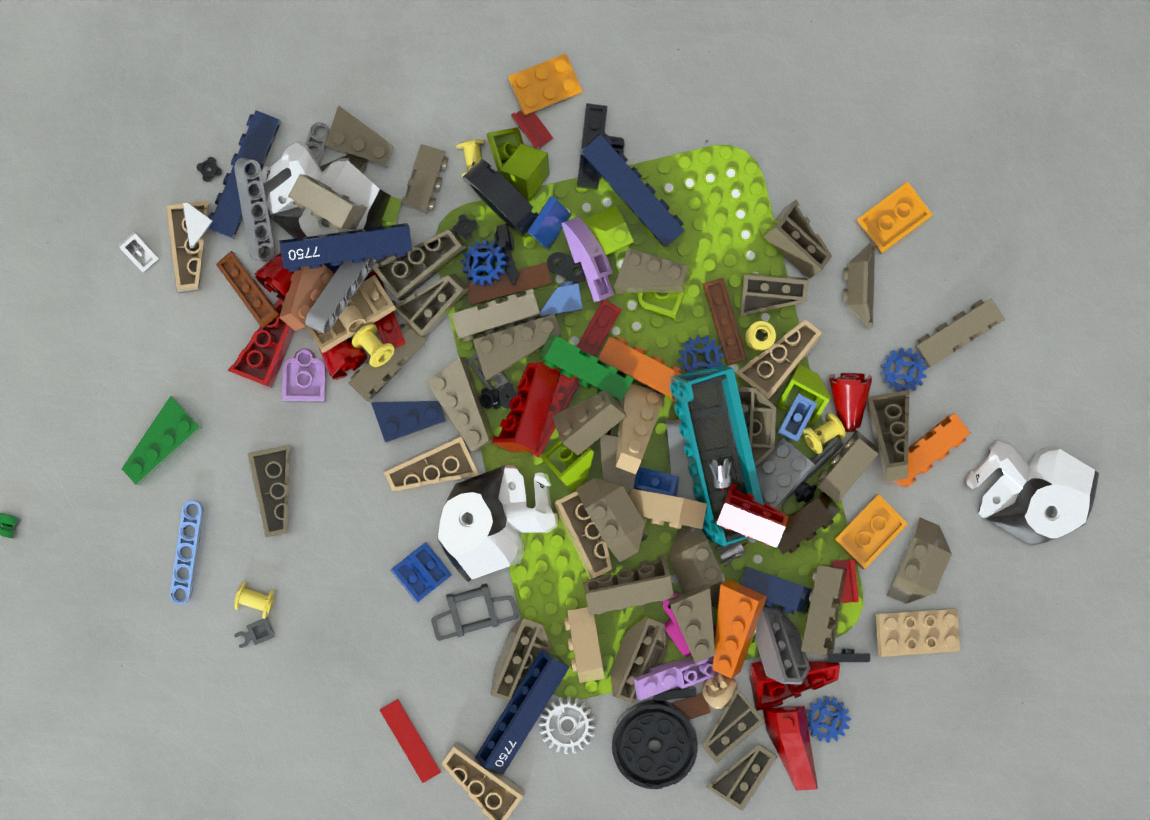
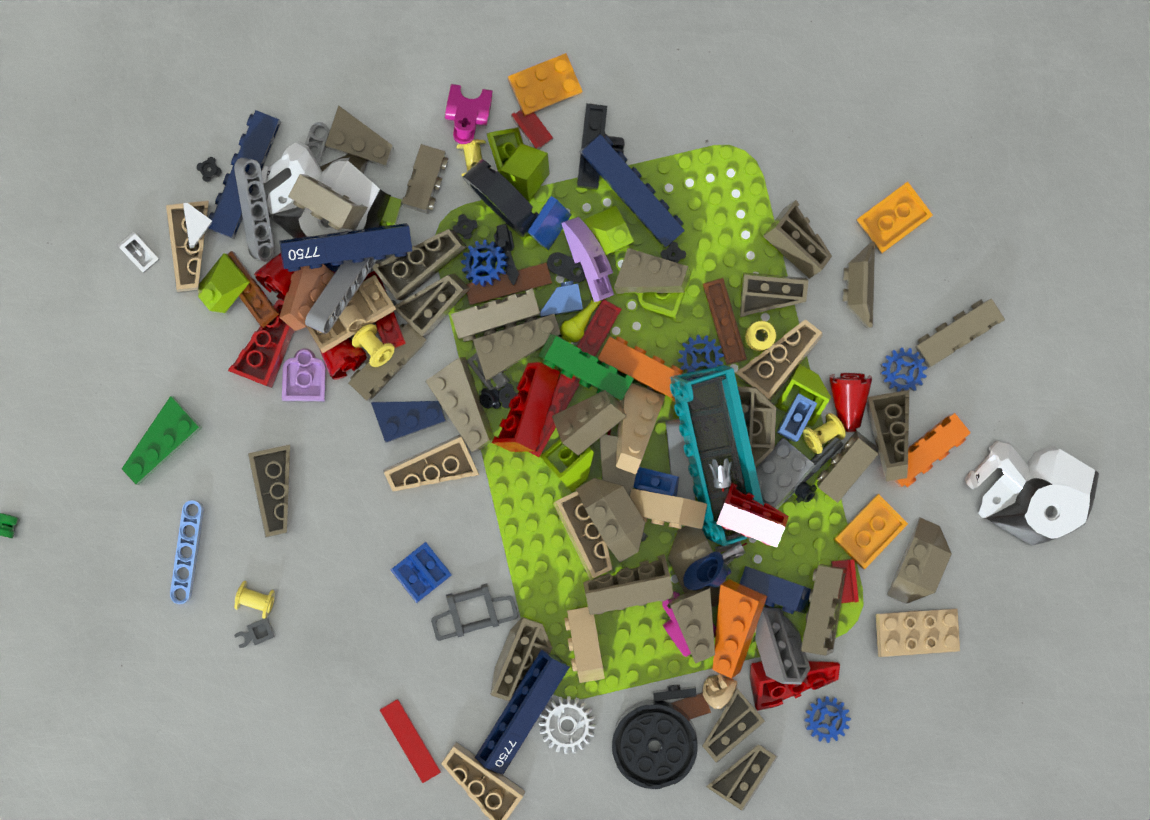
white piece [438,464,558,583] -> none
dark tan wedge [610,617,668,703] -> none
lavender slope [633,656,719,700] -> none
red wedge [763,705,818,791] -> none
dark brown wedge [777,491,840,554] -> none
black plate [826,649,870,662] -> none
none -> lime slope [198,253,250,313]
none -> dark pink piece [445,84,493,144]
none -> neon yellow piece [560,299,601,343]
none -> black plate [661,242,686,263]
none -> dark blue piece [683,552,731,591]

